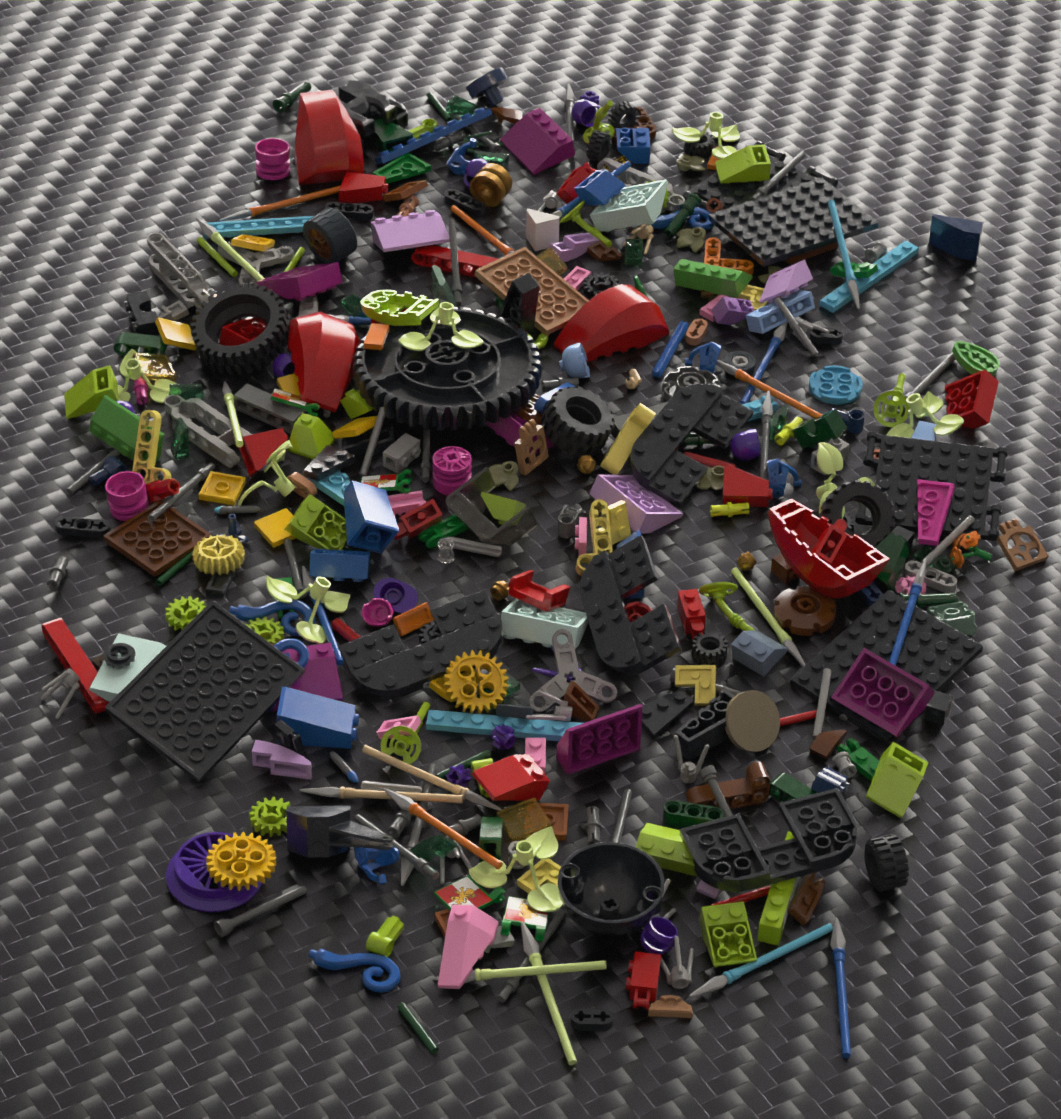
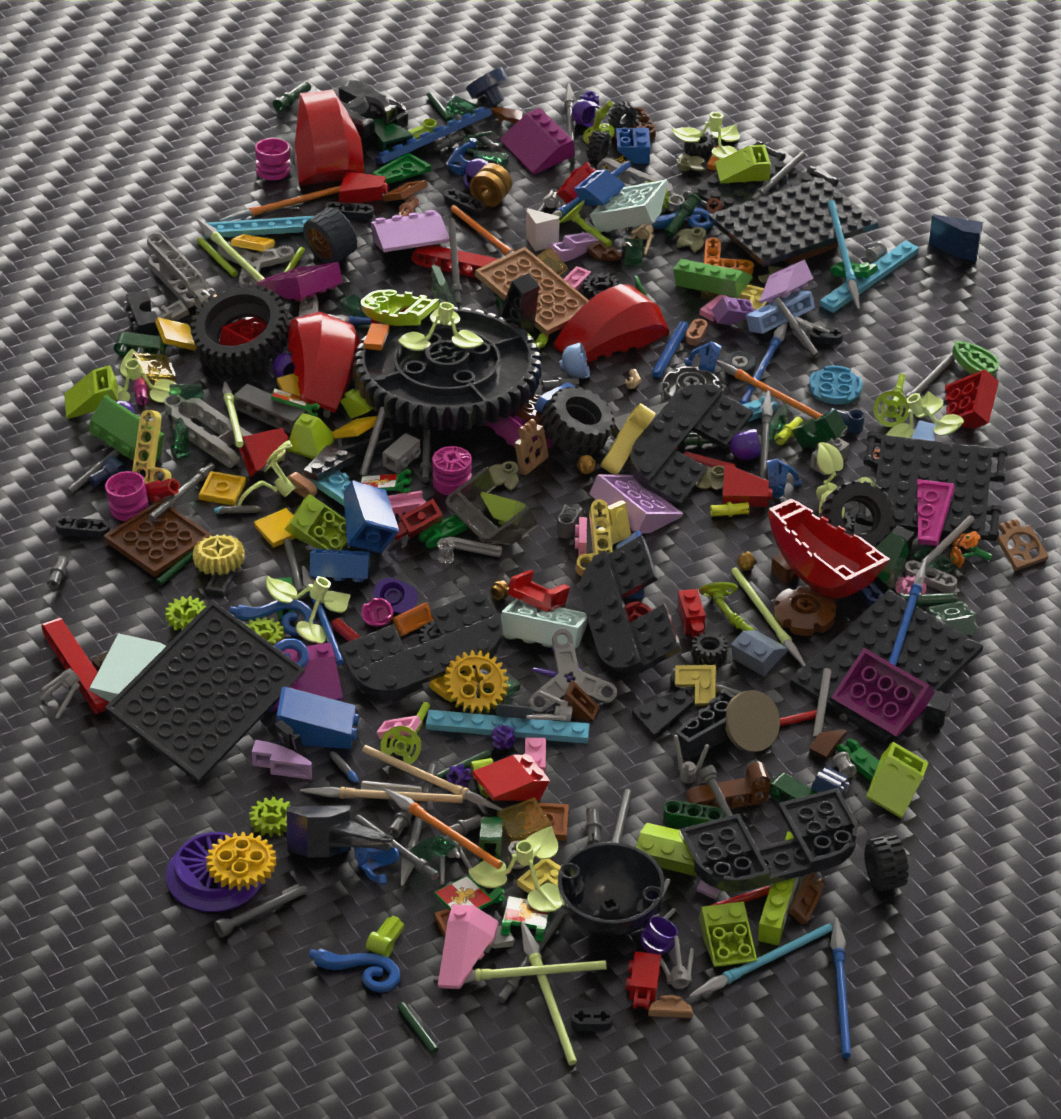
black gear [103,643,136,669] -> none
dark blue plant [218,514,249,544] -> none
magenta slope [556,704,643,775] -> none
red brick [811,519,847,565] -> none

